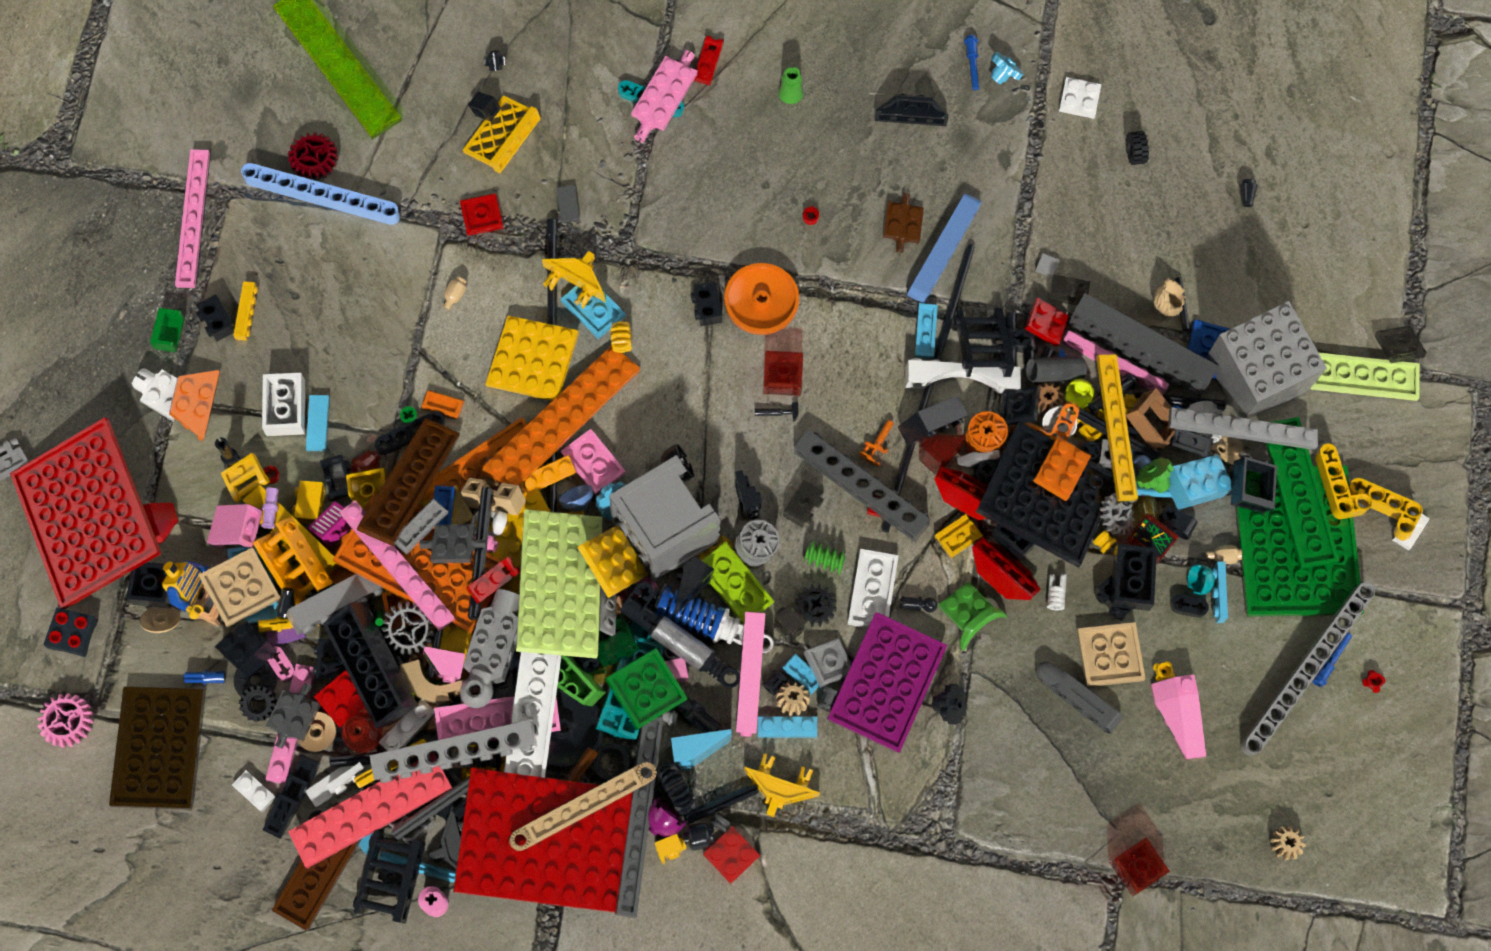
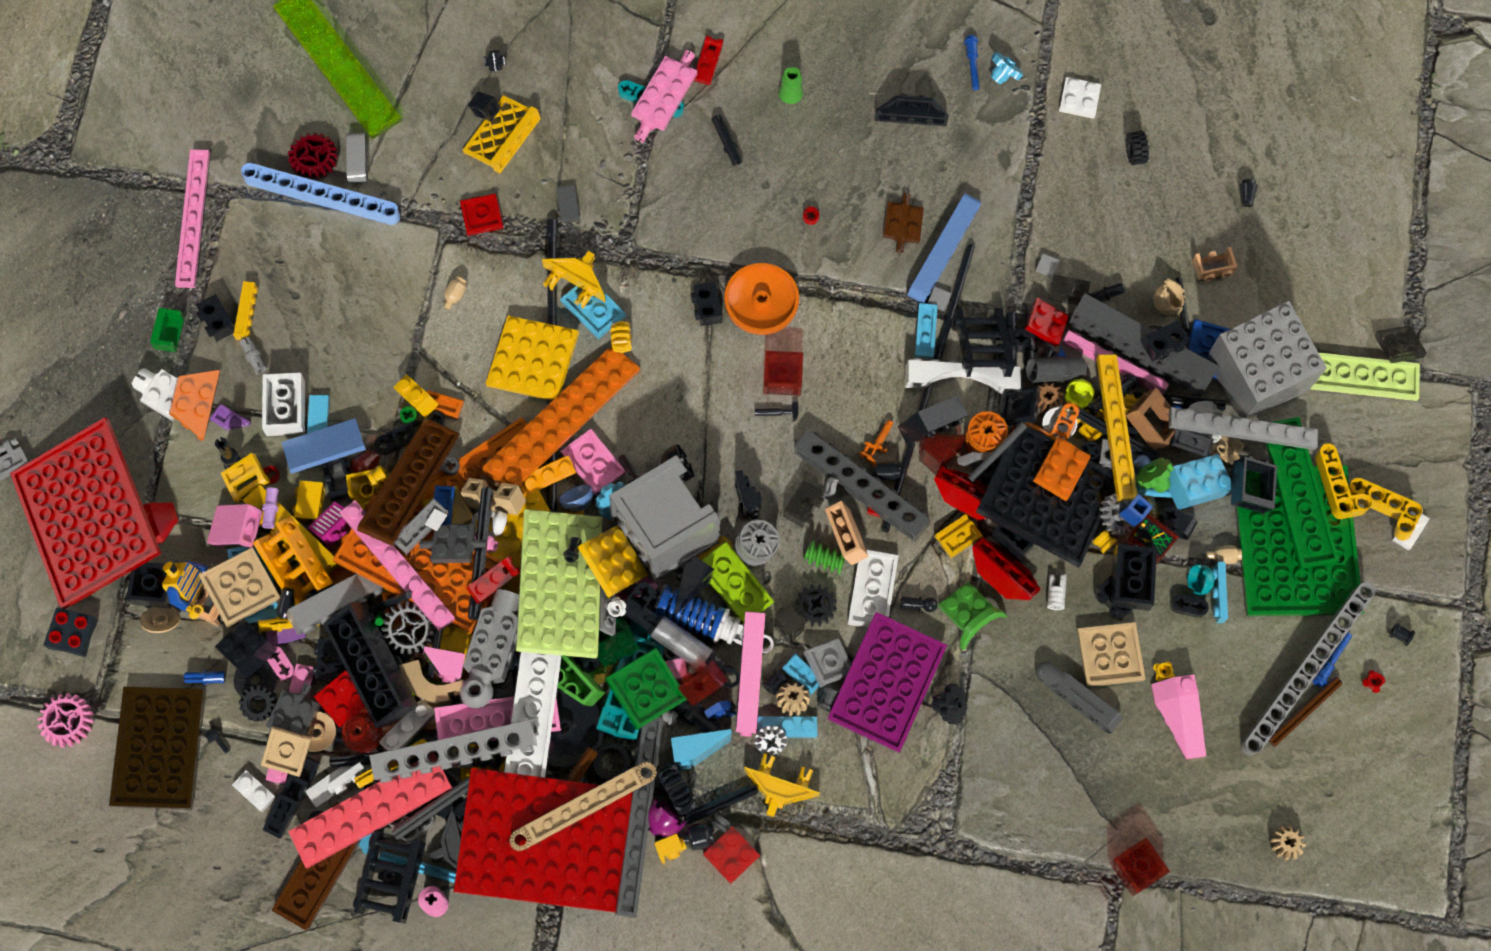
none -> black hand [205,730,230,754]
none -> medium lavender tile [209,404,251,430]
none -> light grey pin [240,337,267,375]
none -> tan tile [261,726,312,777]
none -> medium blue tile [281,418,366,474]
none -> light grey beam [346,132,367,183]
none -> yellow wheel [366,465,388,489]
none -> black bar [369,591,412,614]
none -> yellow brick [393,374,439,418]
none -> white sticker [425,509,447,531]
none -> dark grey bush [442,456,460,476]
none -> black pin [563,537,582,563]
none -> white plate [607,598,626,617]
none -> black piece [619,455,644,484]
none -> clear red brick [678,660,727,706]
none -> blue plate [704,700,736,719]
none -> black pin [711,115,743,166]
none -> light grey gear [755,726,787,757]
none -> light grey piece [823,477,839,501]
none -> light nougat brick [825,501,869,565]
none -> black brick [873,461,901,481]
none -> light grey tile [928,287,952,312]
none -> dark grey bar [968,422,1027,483]
none -> black axle [1087,283,1125,301]
none -> blue brick [1119,494,1153,527]
none -> black brick [1141,320,1189,362]
none -> light nougat window [1192,247,1237,282]
none -> reddish brown axle [1269,677,1342,746]
none -> black bush [1389,622,1415,646]

